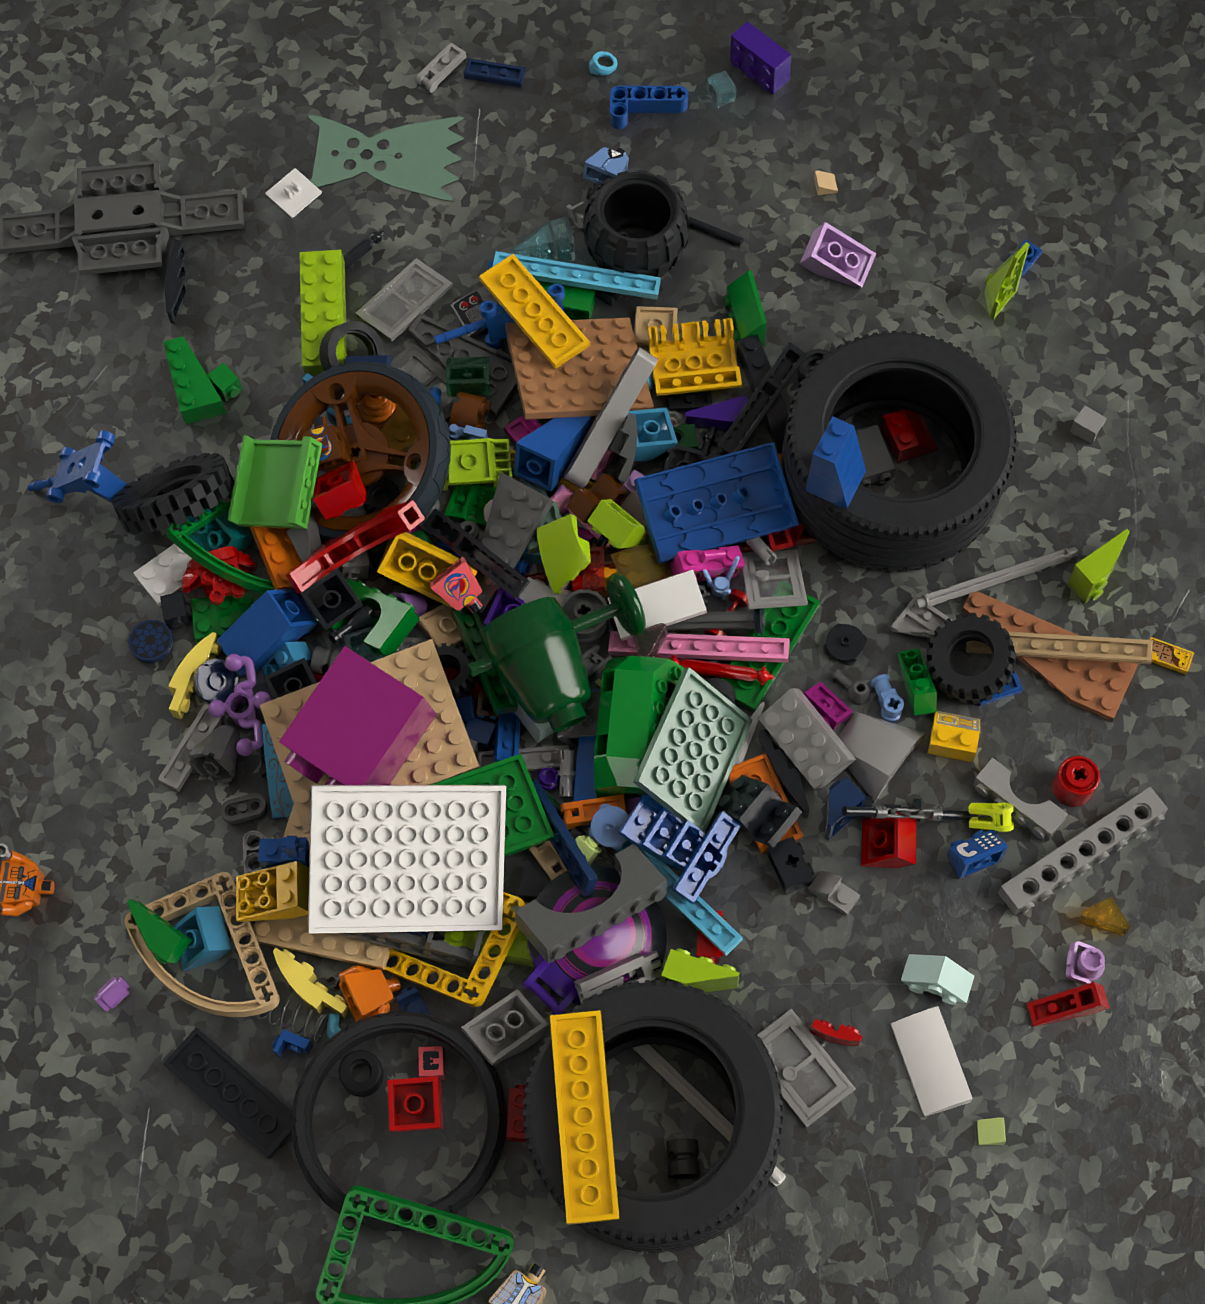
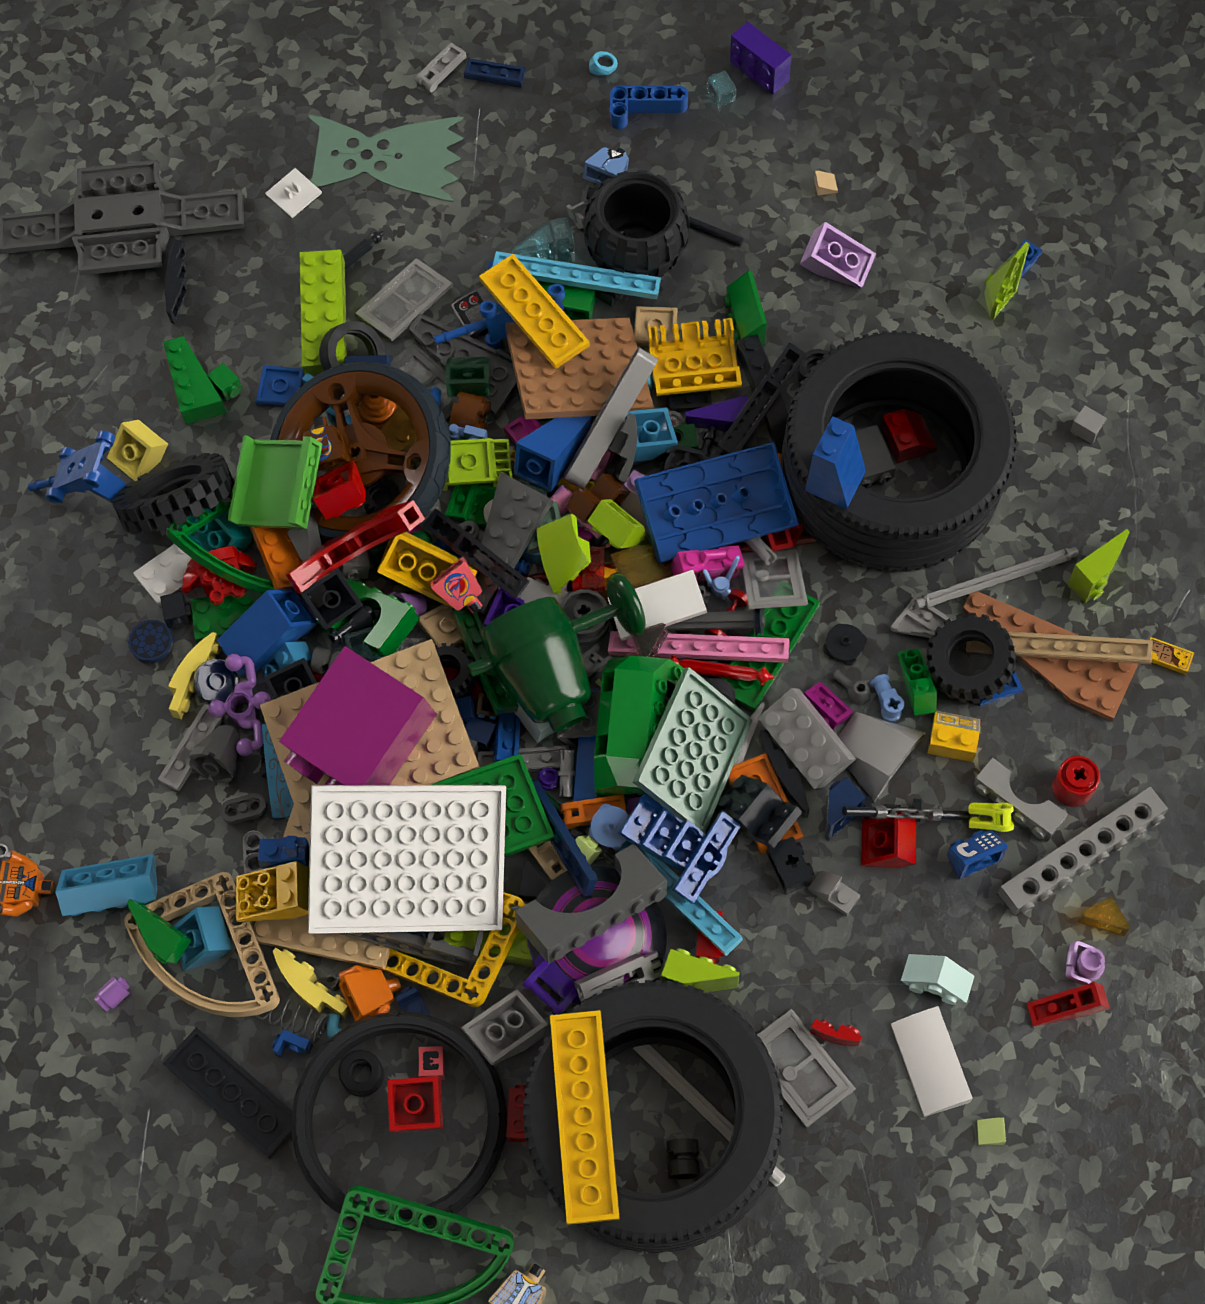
none -> dark azure slope [56,854,158,916]
none -> light yellow slope [107,420,168,481]
none -> blue tile [255,365,305,408]

